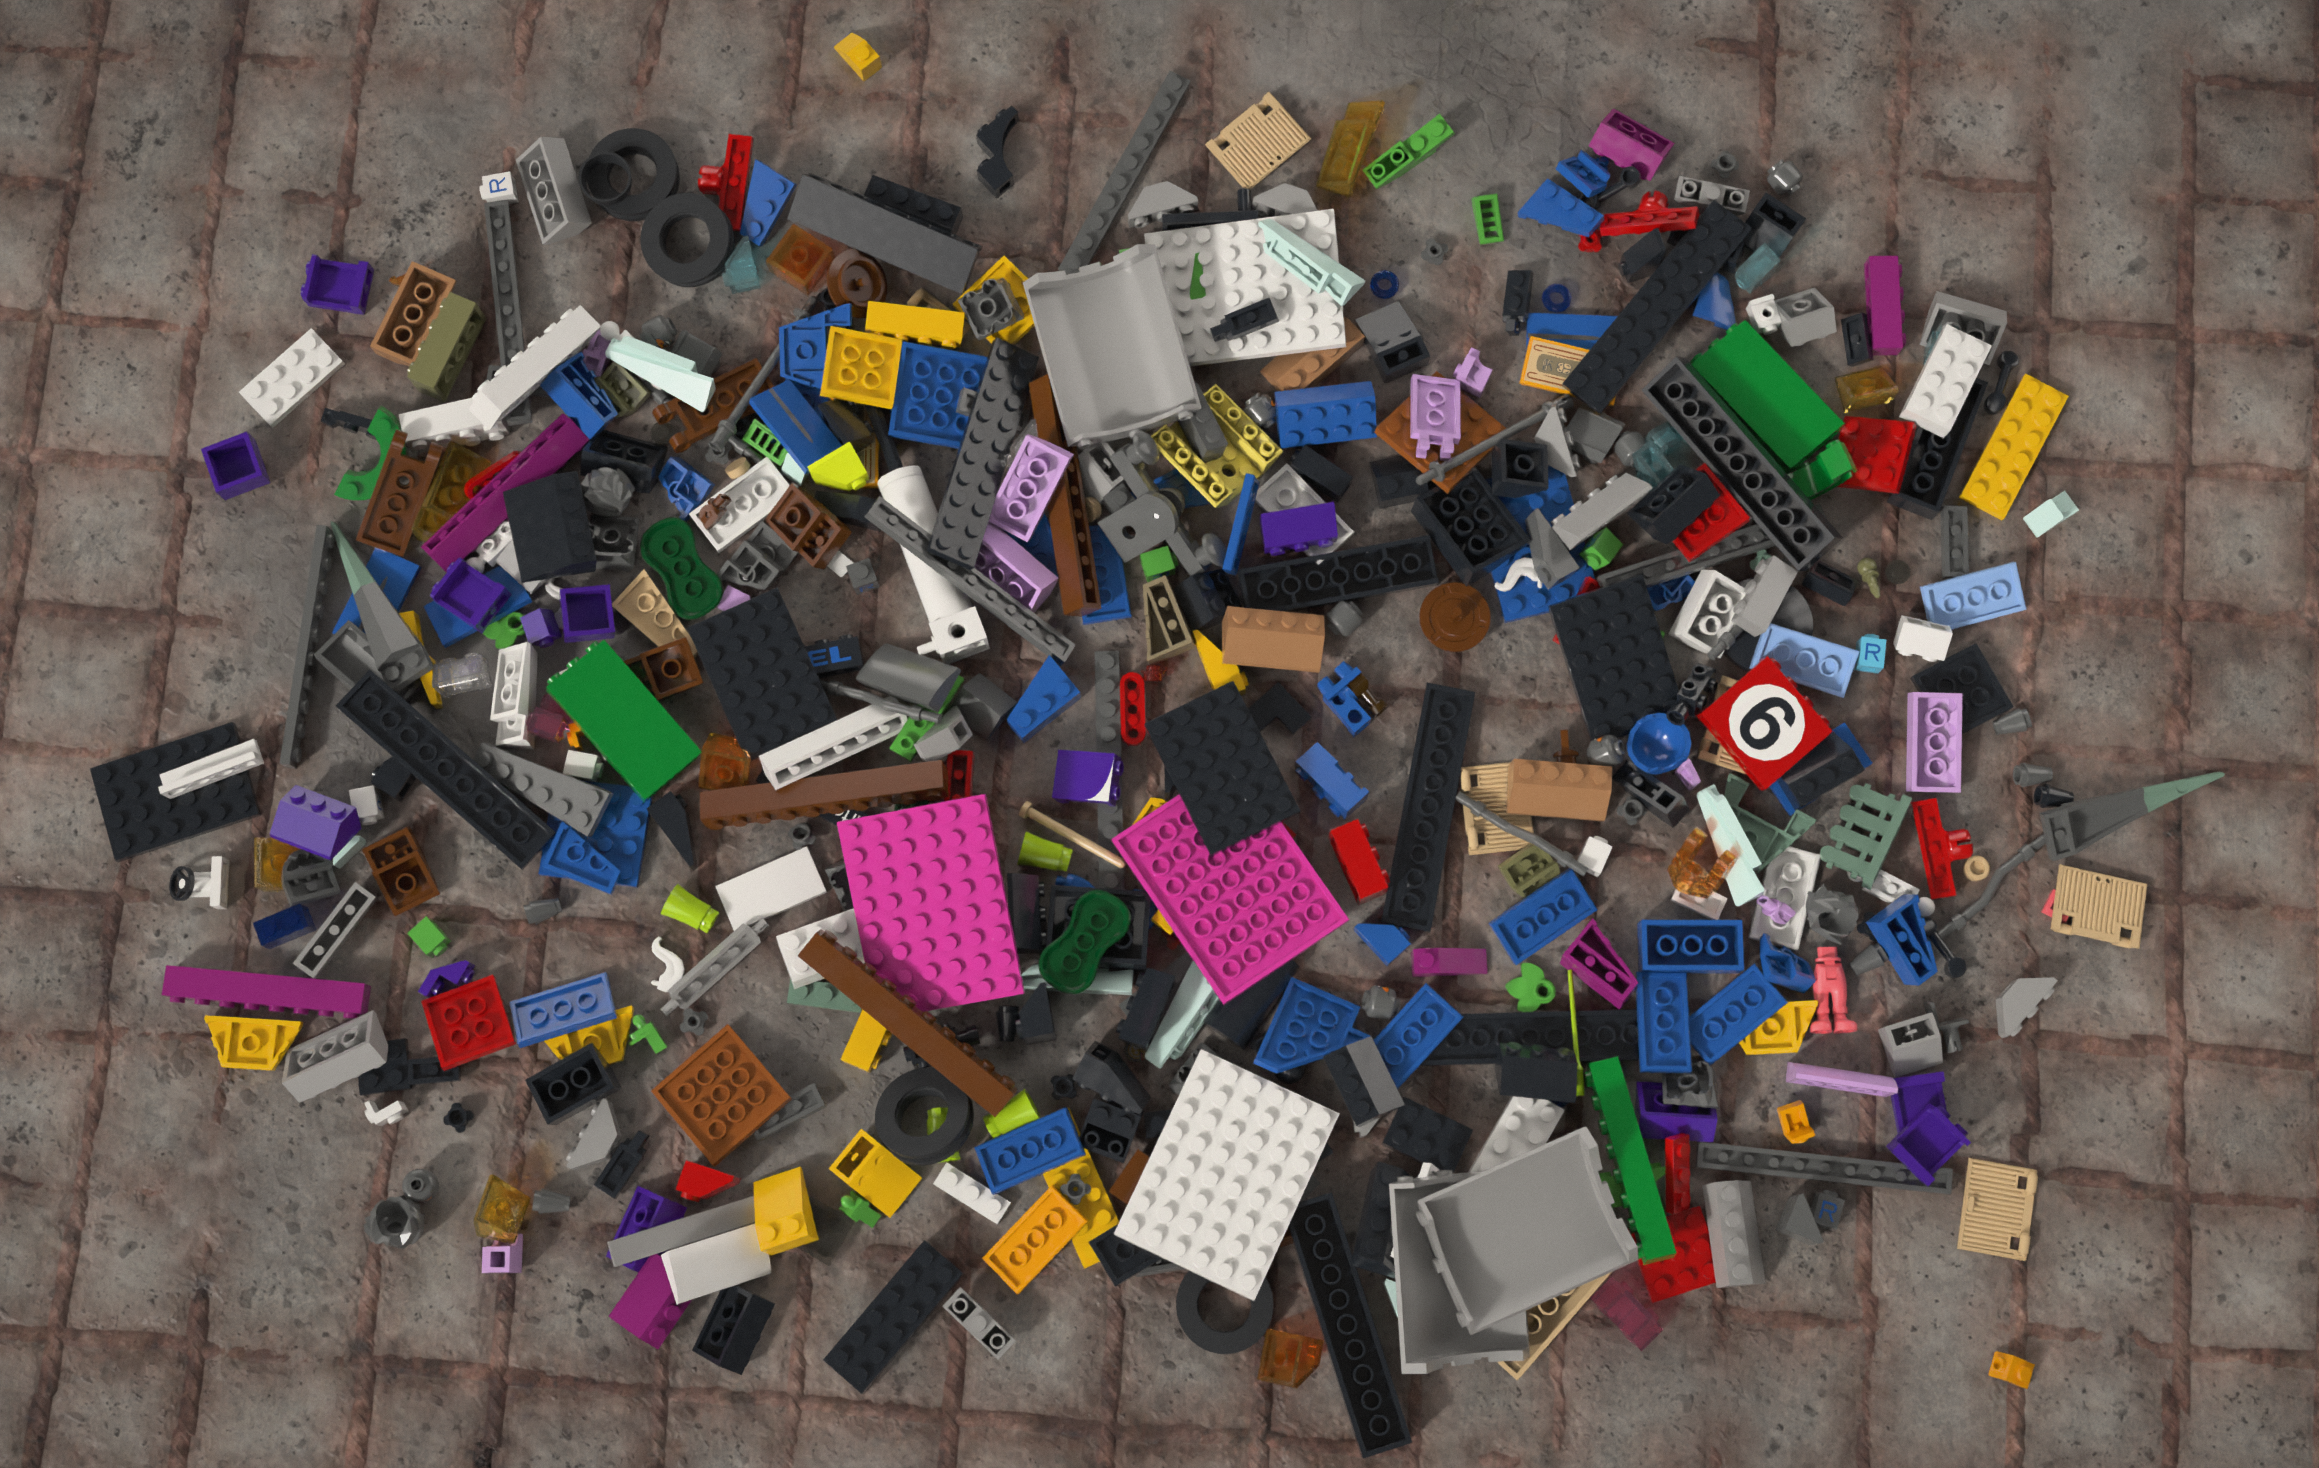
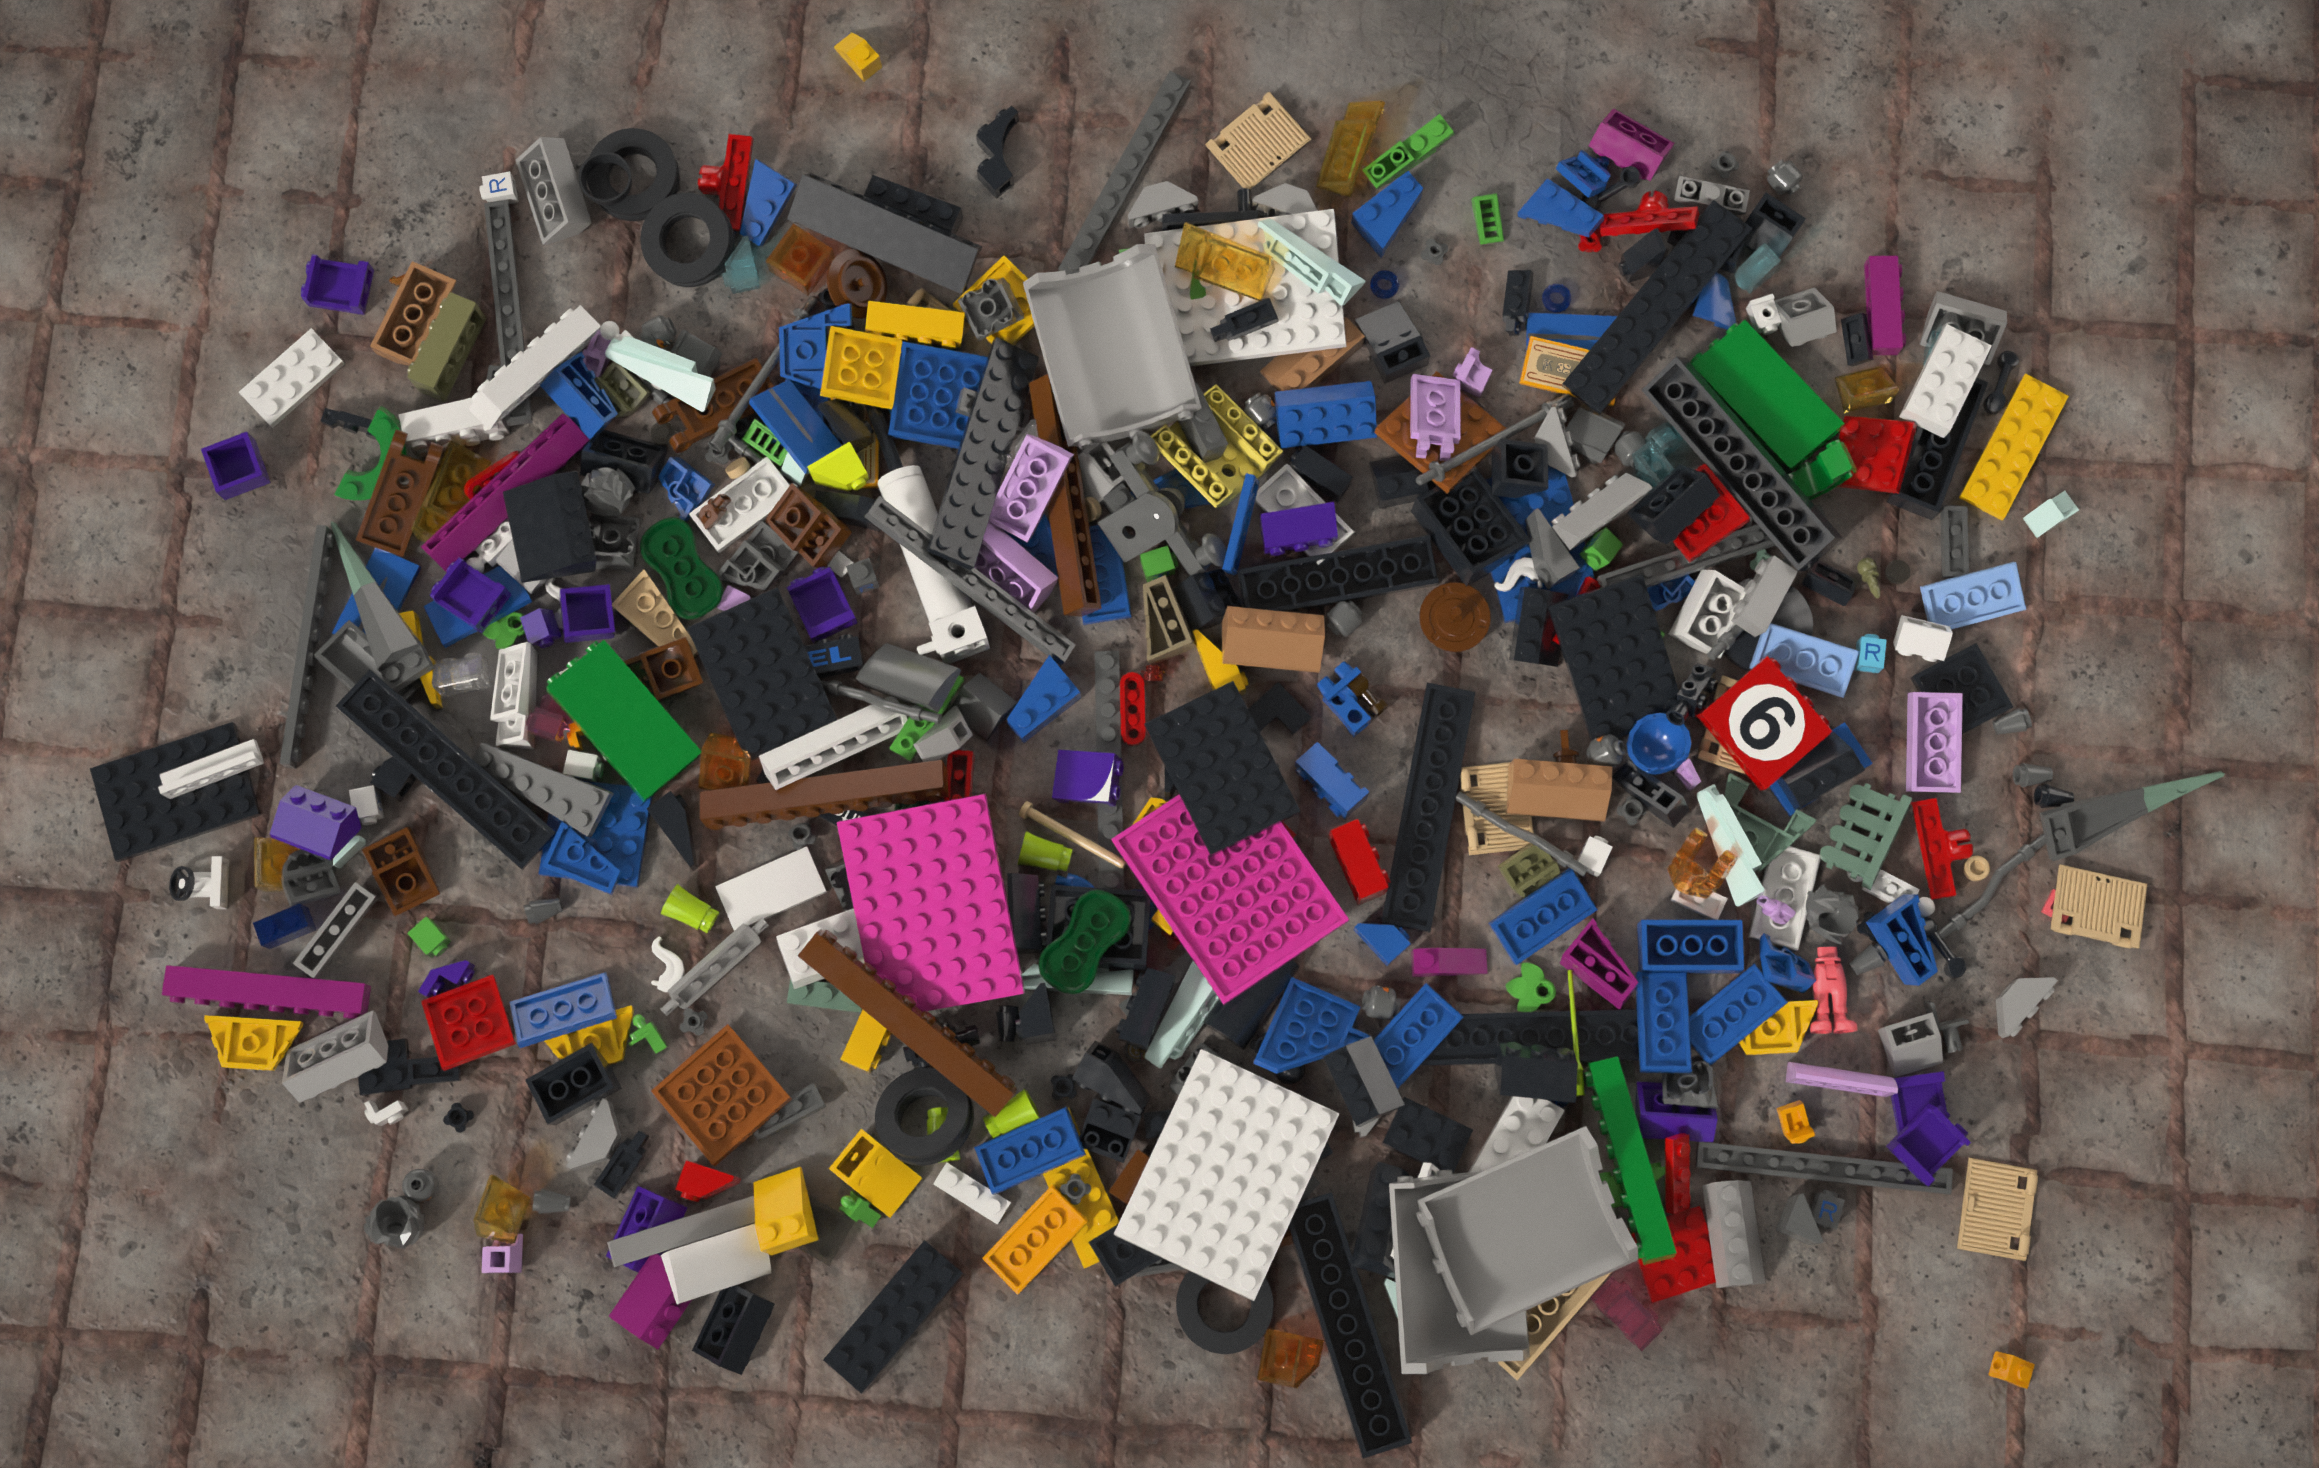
light grey slope [943,1287,1016,1360] -> none
none -> dark purple panel [786,567,858,644]
none -> clear yellow slope [1175,222,1275,301]
none -> blue wedge [1351,171,1423,258]
none -> black slope [1509,587,1569,667]

